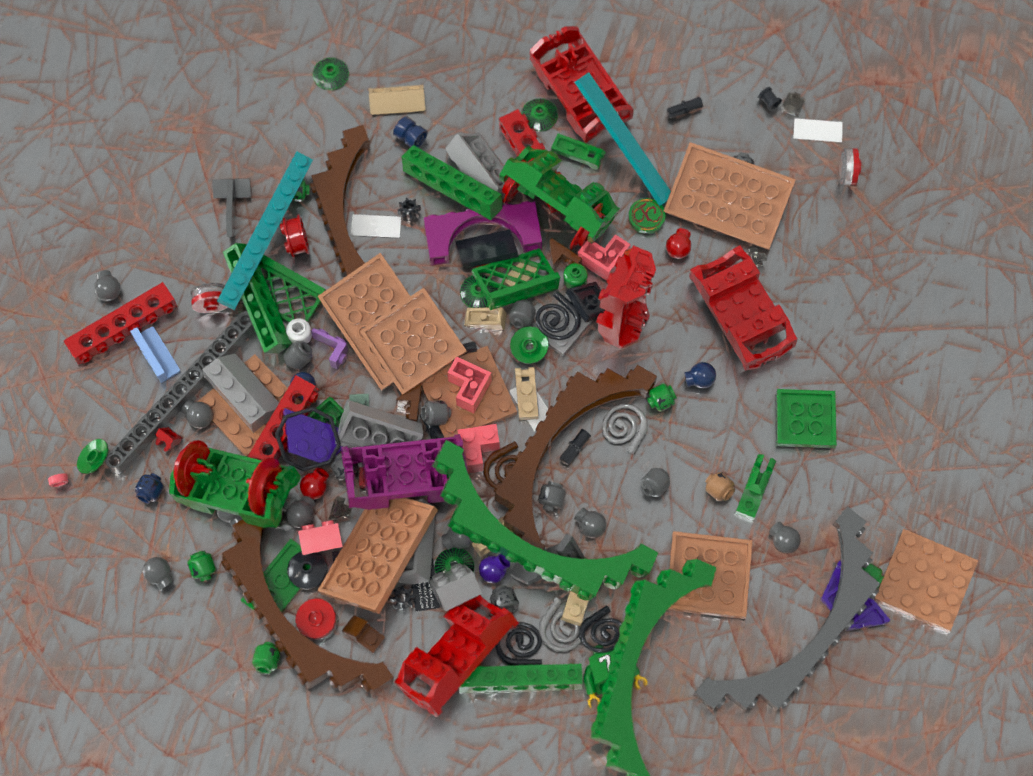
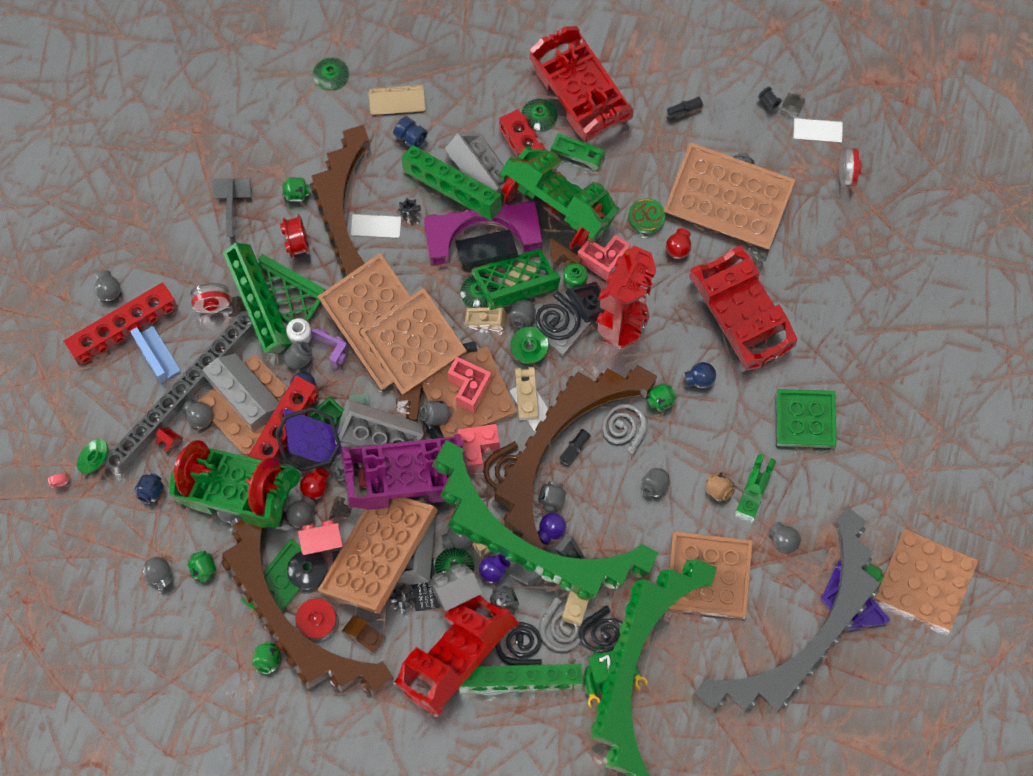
teal plate [217,151,313,310] -> none
teal tile [574,72,671,206] -> none
dark grey piece [574,508,607,538] -> none
none -> dark purple piece [537,513,567,545]

